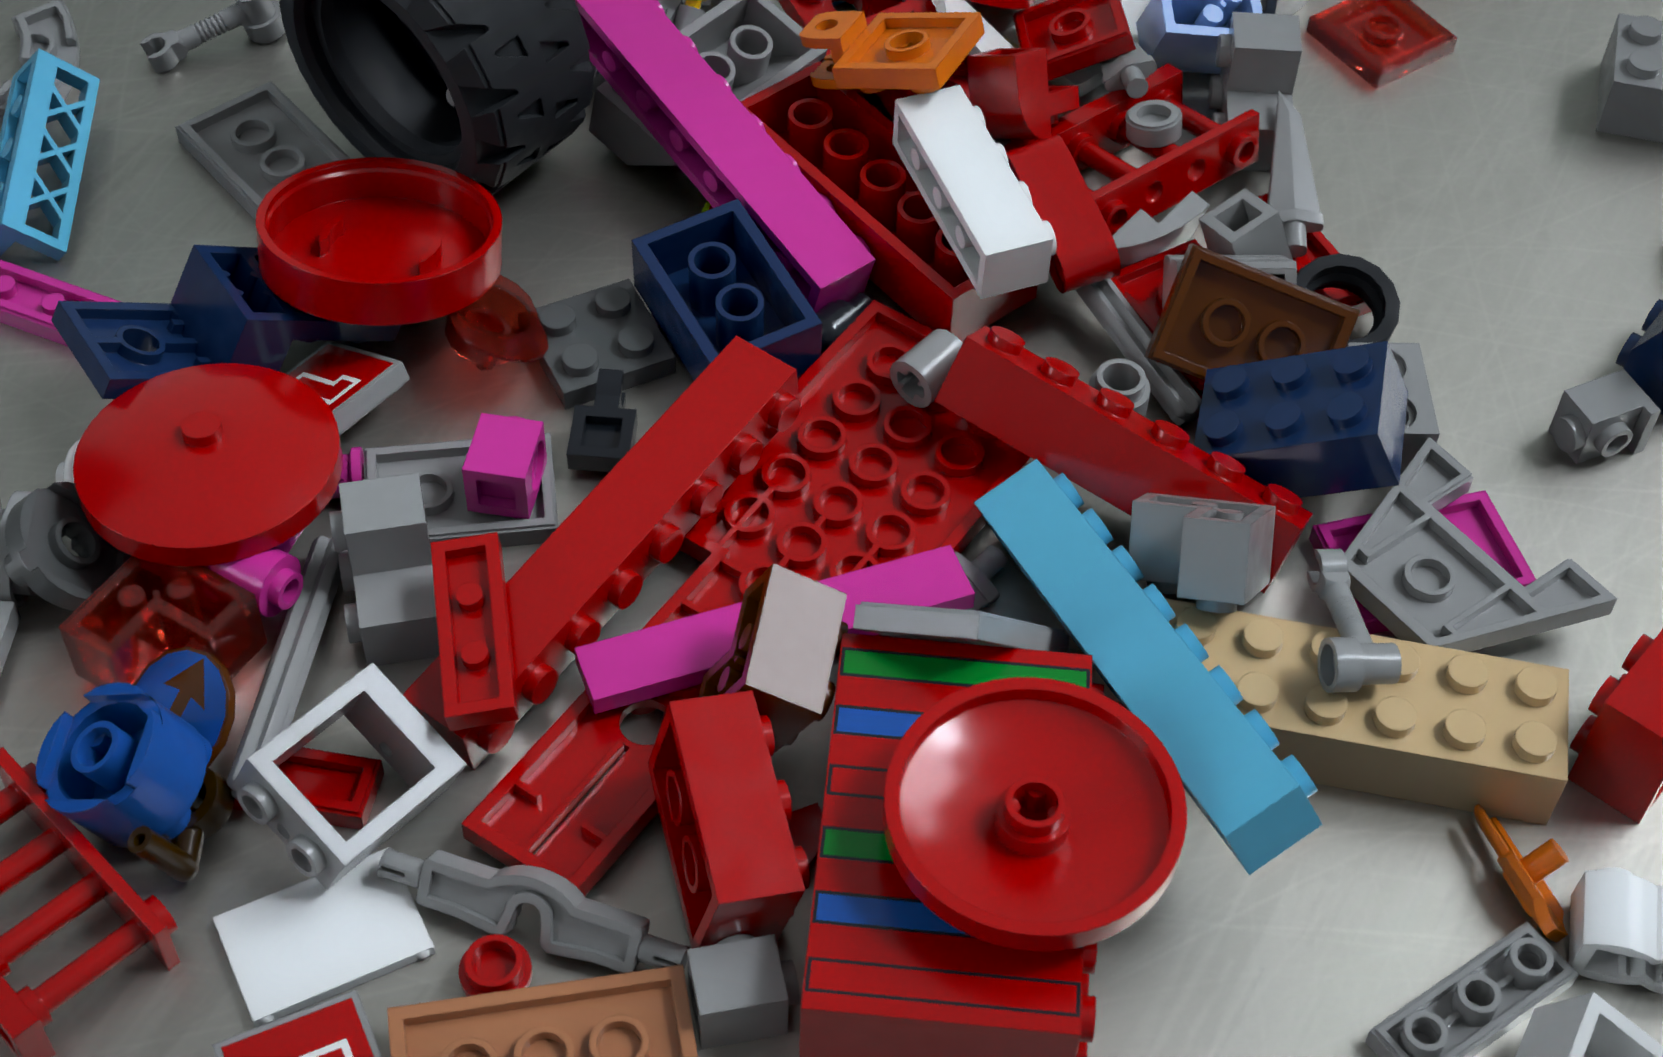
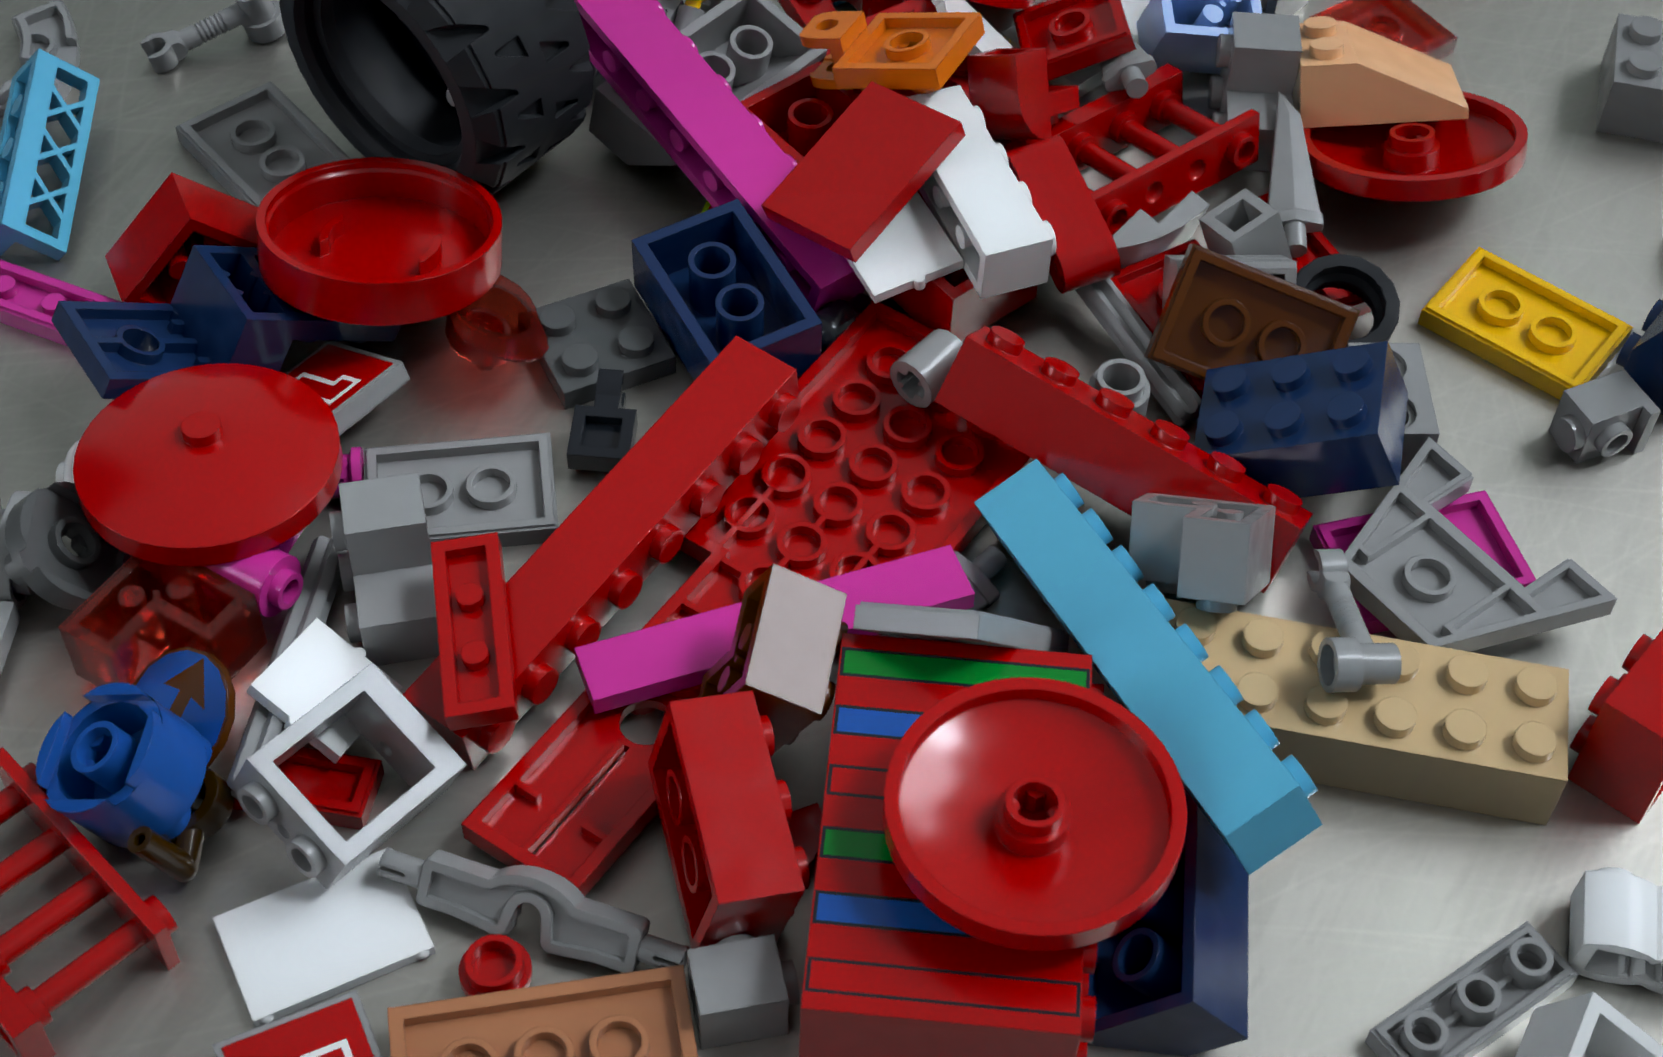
dark pink brick [462,413,547,519] -> none
light grey tile [1125,100,1182,148] -> none
orange piece [1474,804,1569,942] -> none
none -> red brick [105,172,258,303]
none -> white piece [246,618,403,764]
none -> red tile [761,81,966,263]
none -> white piece [846,192,964,303]
none -> dark blue slope [1088,789,1249,1057]
none -> light nougat slope [1292,16,1469,128]
none -> red dish [1303,91,1528,202]
none -> yellow tile [1418,247,1633,400]

